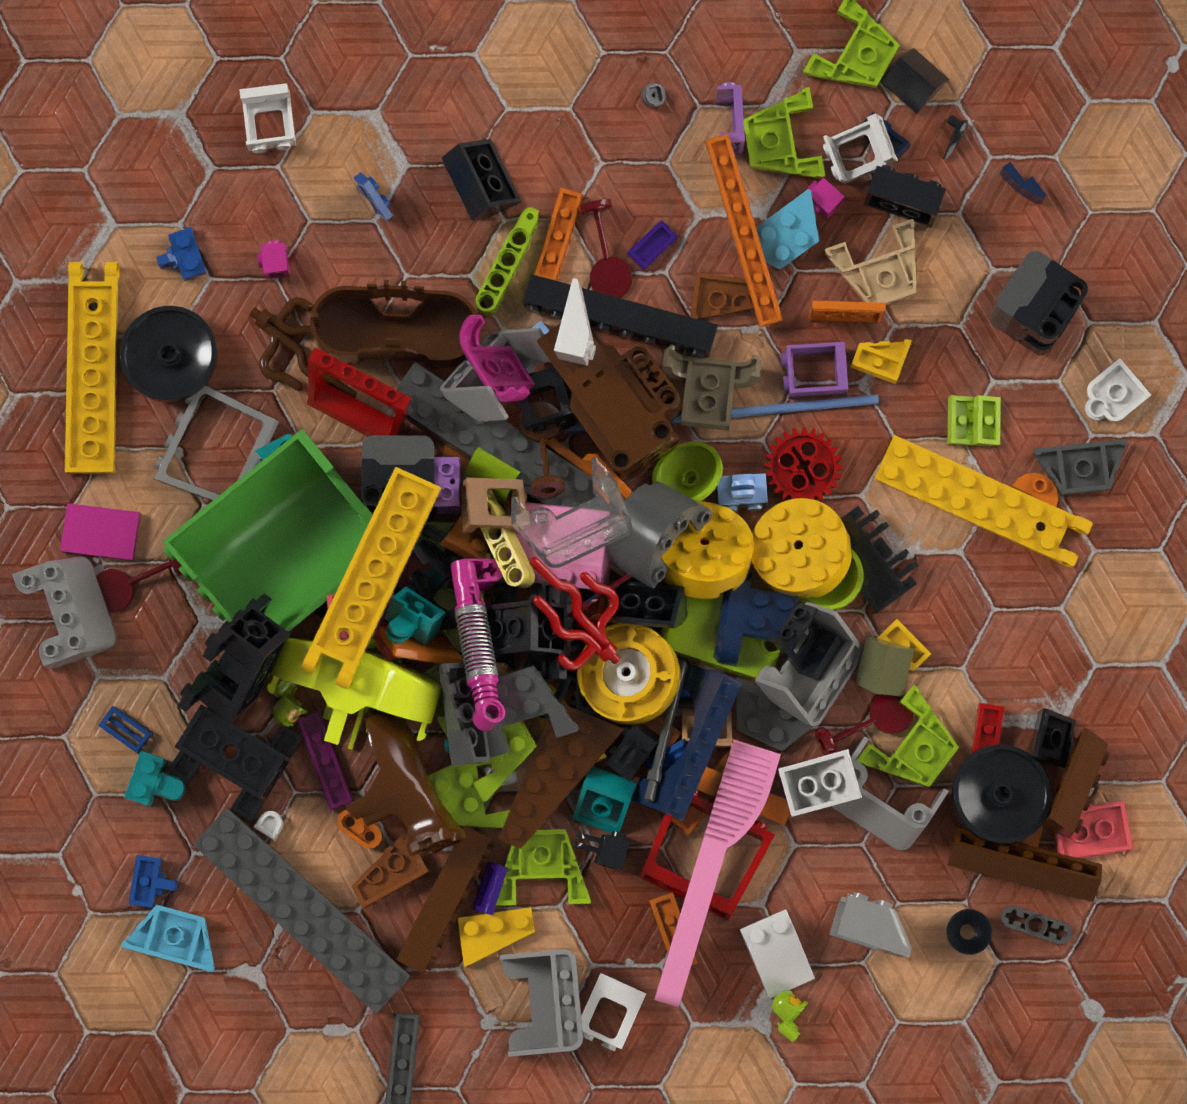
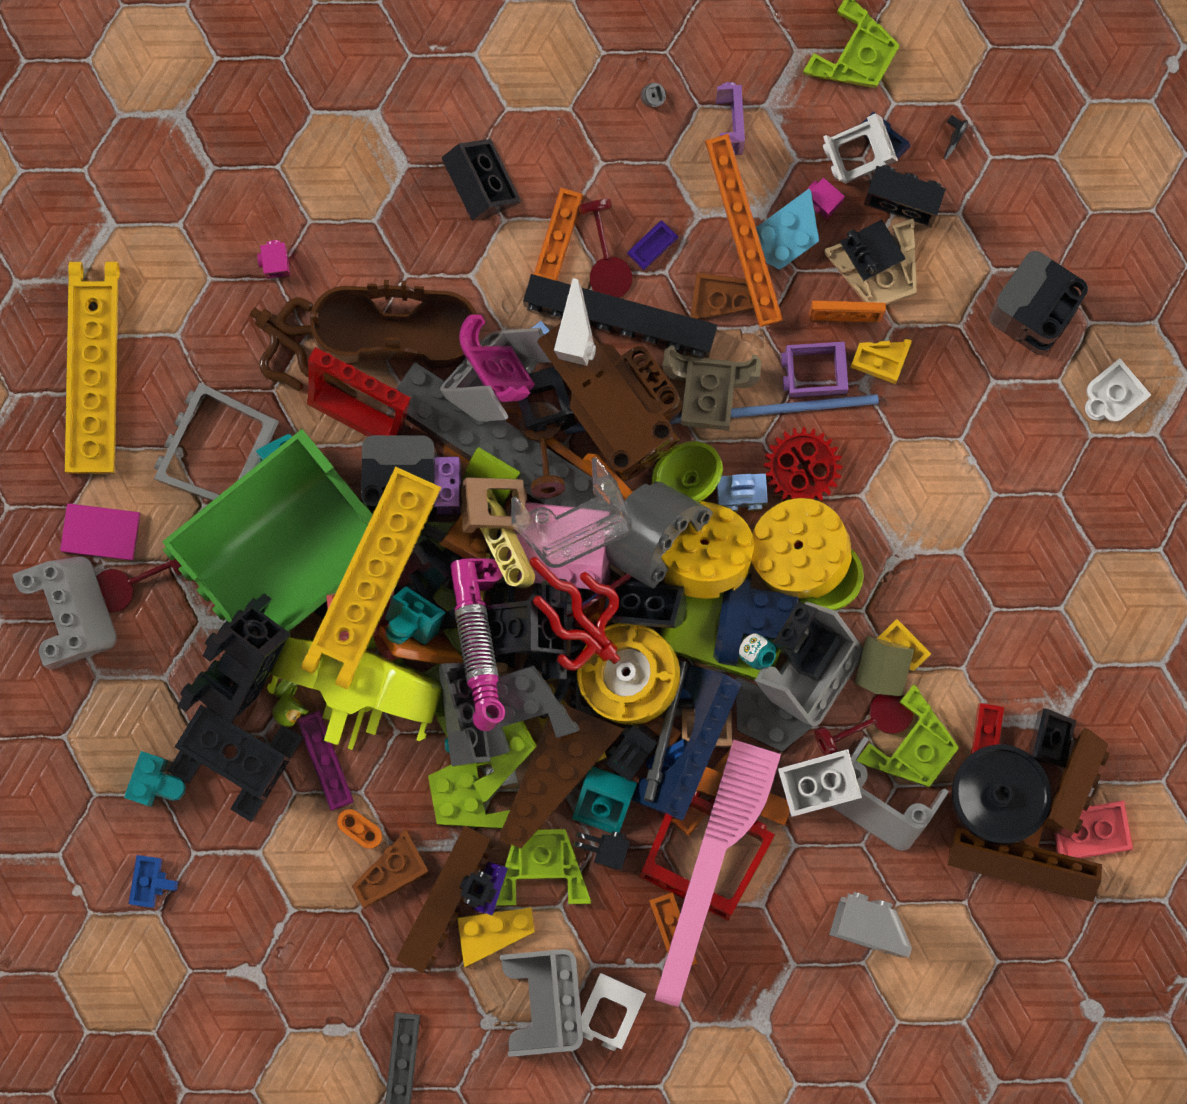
blue tile [98,706,153,754] -> none
black dish [120,306,218,402] -> none
medium azure wing [121,905,215,972] -> none
blue hinge [156,227,207,281] -> none
dark grey brick [193,808,412,1014] -> none
white window [239,83,296,153] -> none
white tile [254,811,284,841] -> none
reddish brown animal [345,707,467,856] -> none
blue hinge [354,172,393,221] -> none
lime piece [475,207,539,317] -> none
white slope [739,909,815,999] -> none
lime wing [744,87,826,179] -> none
lime piece [772,990,808,1043] -> none
black hinge [840,506,919,613] -> none
yellow hinge [874,435,1093,568] -> none
black slope [882,48,949,114] -> none
black piece [946,909,992,955] -> none
lime slope [947,395,1001,446] -> none
dark blue slope [1000,162,1046,204] -> none
dark grey beam [1000,906,1071,944] -> none
orange plate [1011,473,1058,507] -> none
dark grey wing [1032,439,1127,496] -> none
none -> black brick [459,870,497,908]
none -> teal head [739,634,776,670]
none -> black hinge [840,219,906,282]

